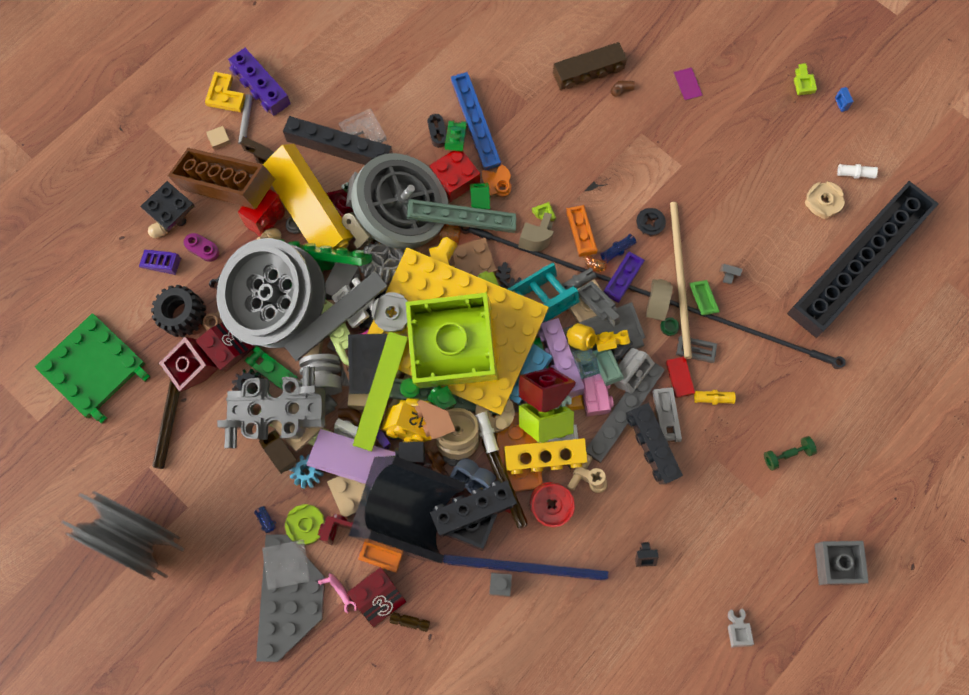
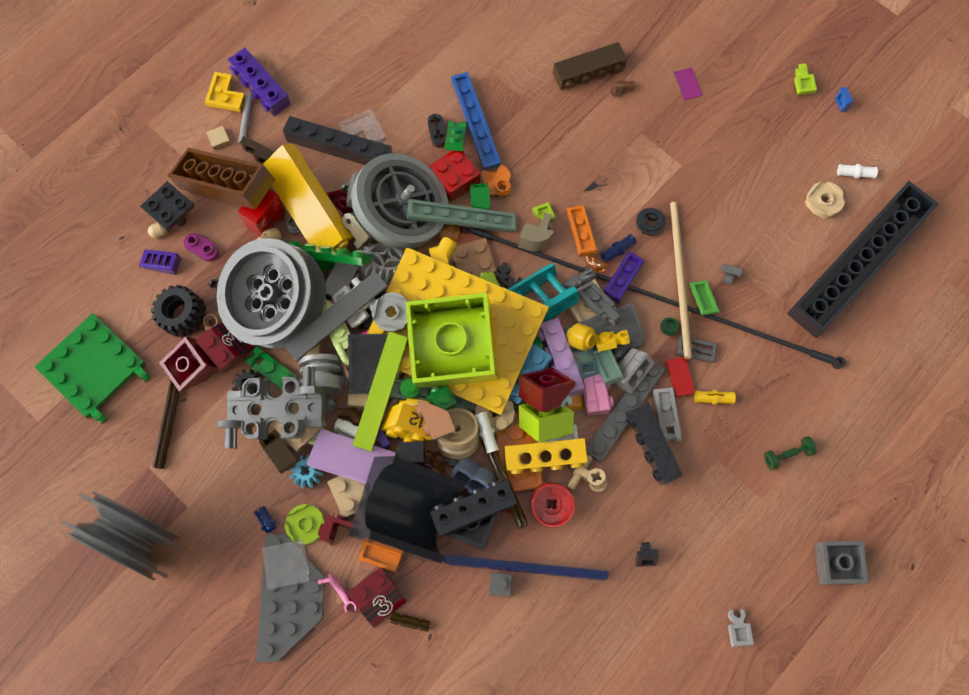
dark tan brick [646,279,673,321] -> none

